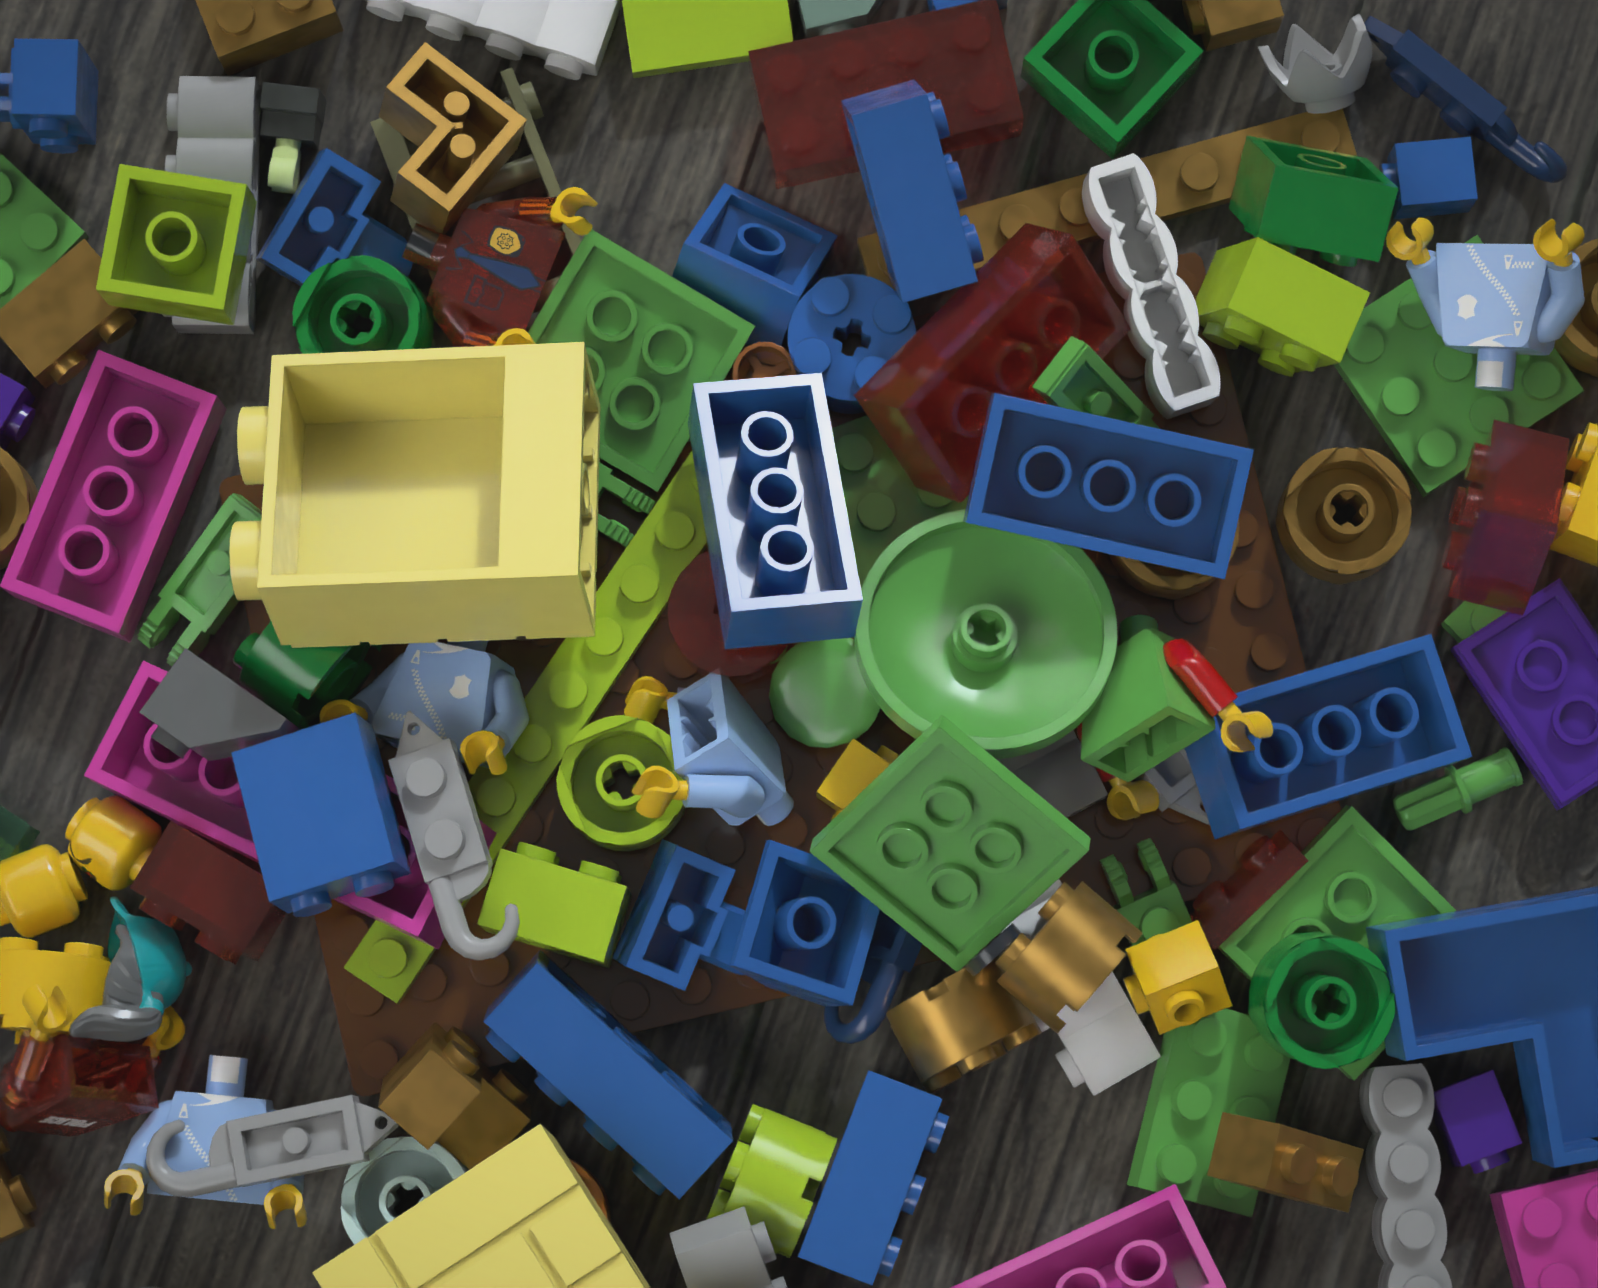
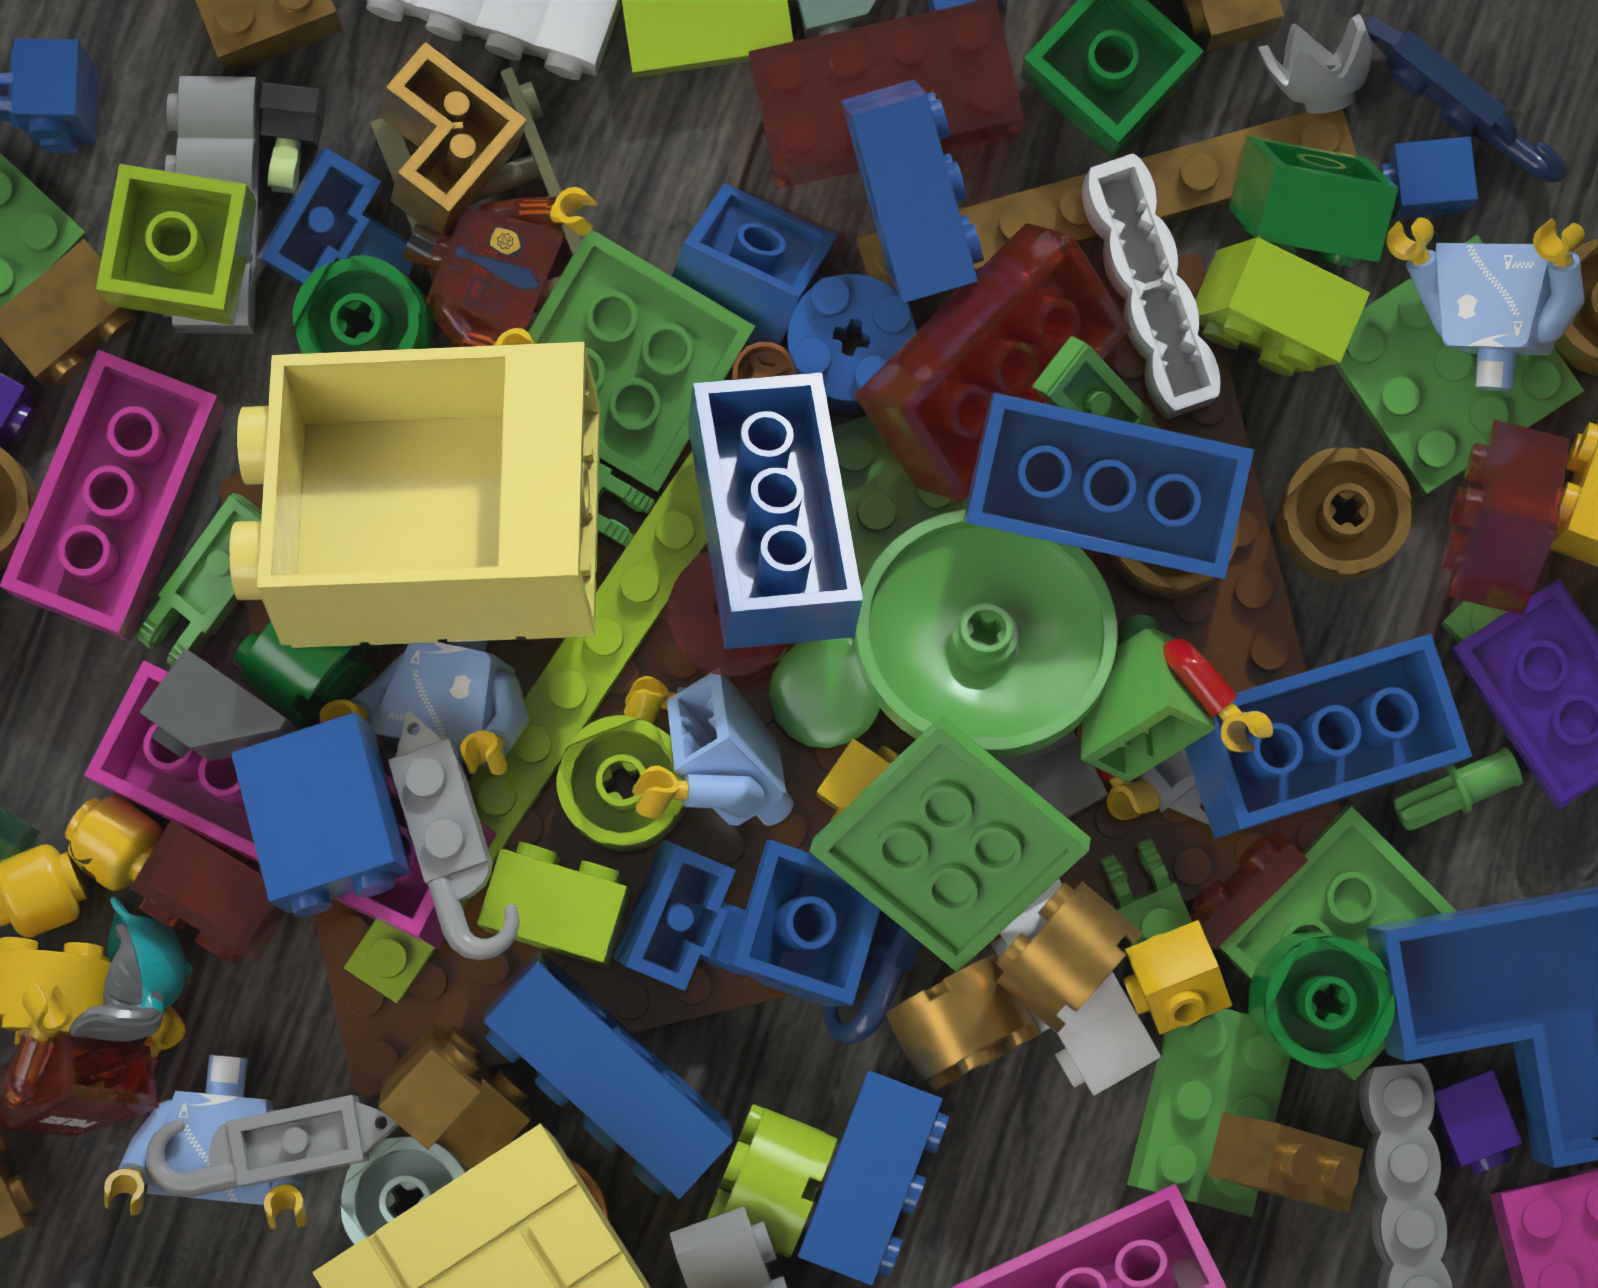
black piece [965,923,1021,977] -> none

